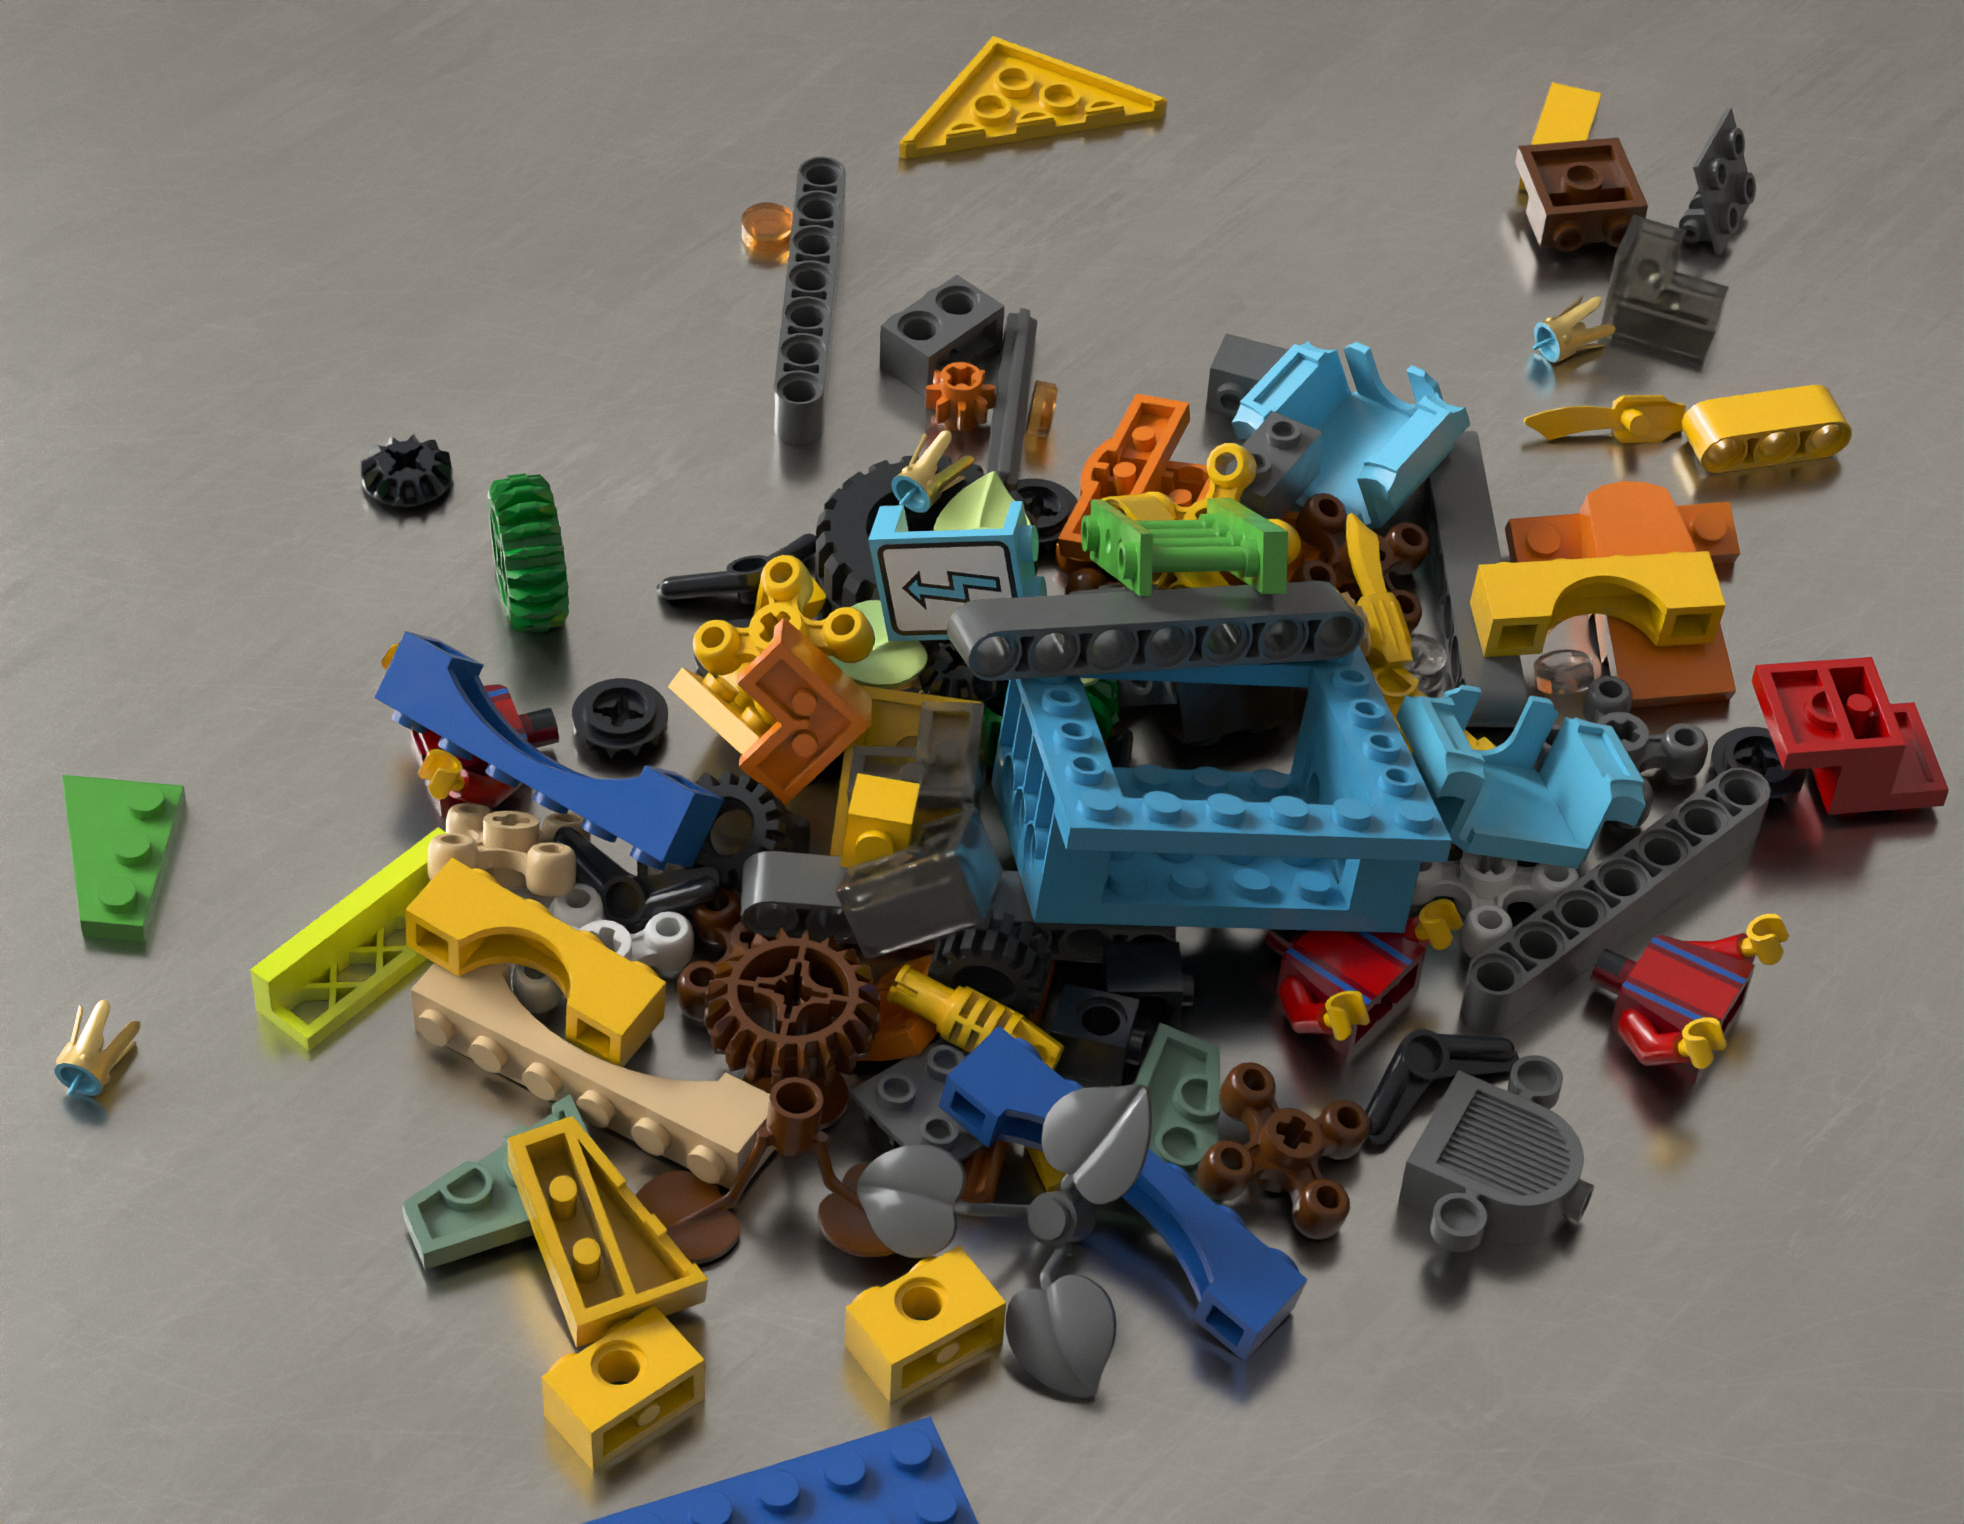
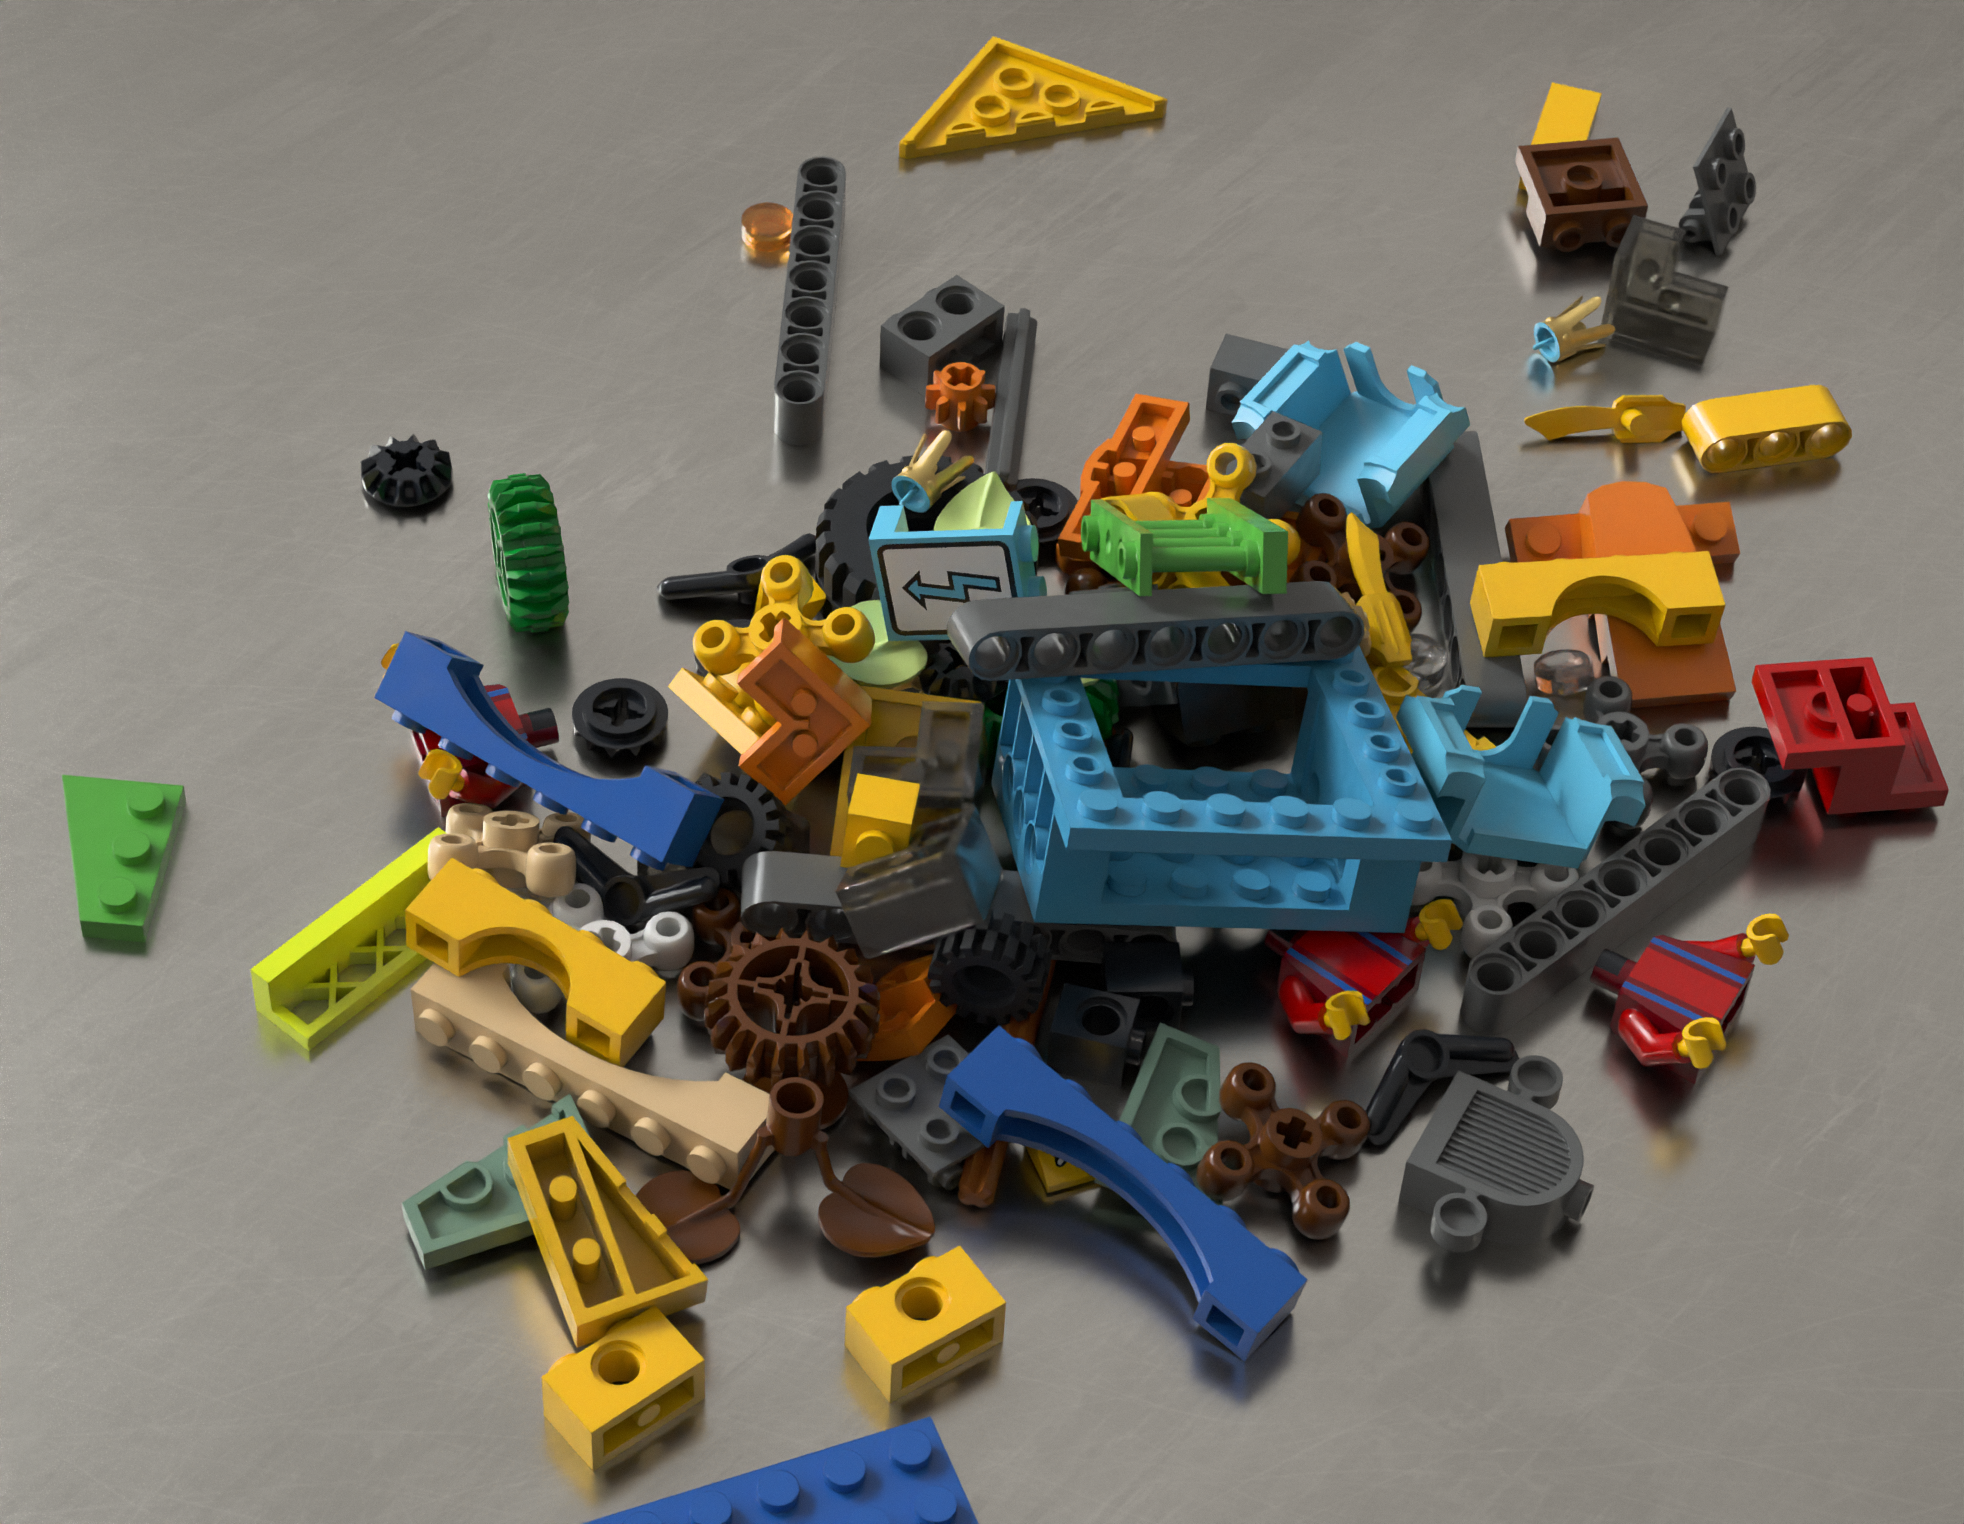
pearl gold piece [54,1000,141,1096] -> none
dark grey plant [857,1084,1152,1398] -> none
yellow hinge [887,963,1064,1070] -> none
clear orange tile [1025,380,1058,438] -> none

